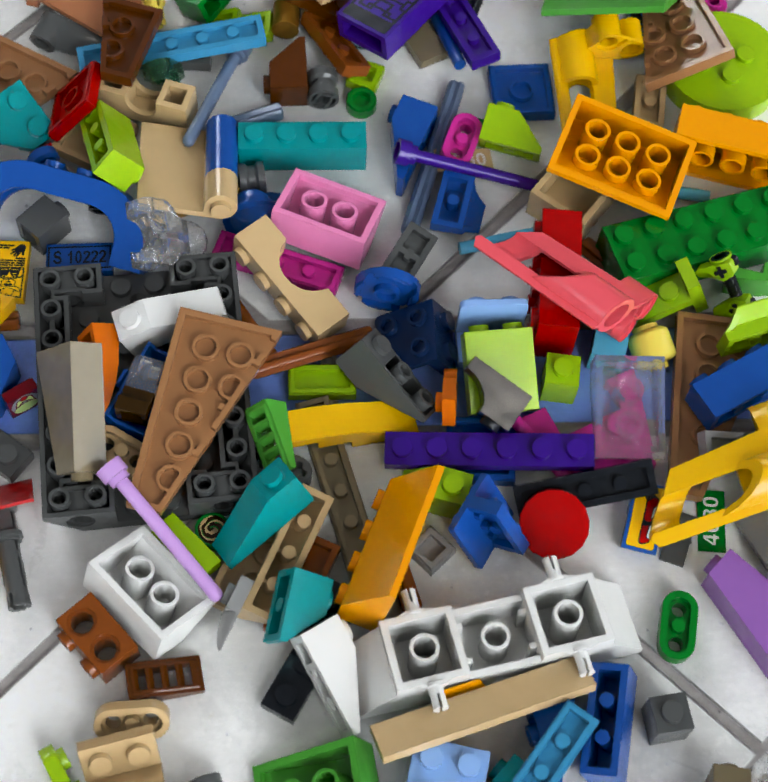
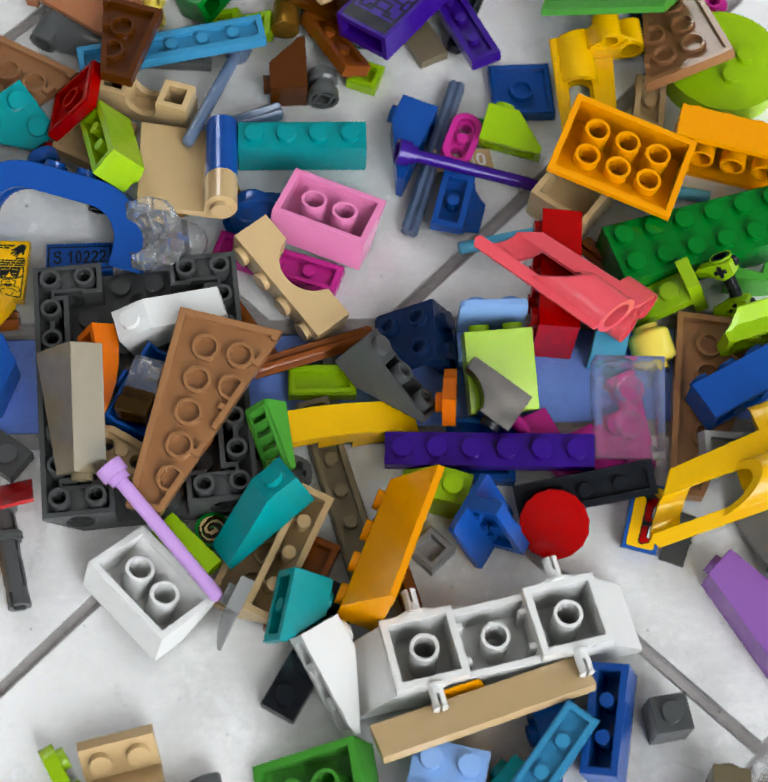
dark red tile [1,378,38,419] -> none
dark grey brick [16,195,72,255] -> none
dark orange brick [55,592,141,684] -> none
tan plate [93,699,170,739] -> none
reddish brown slope [124,655,205,701] -> none
clear green plate [141,58,185,86] -> none
dark grey wheel [238,161,267,193] -> none
green tile [346,87,377,119] -> none
blue tile [354,267,421,311] -> none
dark grey hinge [382,221,438,277] -> none
blue bar [430,13,466,70] -> none
lime brick [540,352,581,404] -> none
green plate [656,591,698,664] -> none
green sticker [697,490,726,553] -> none

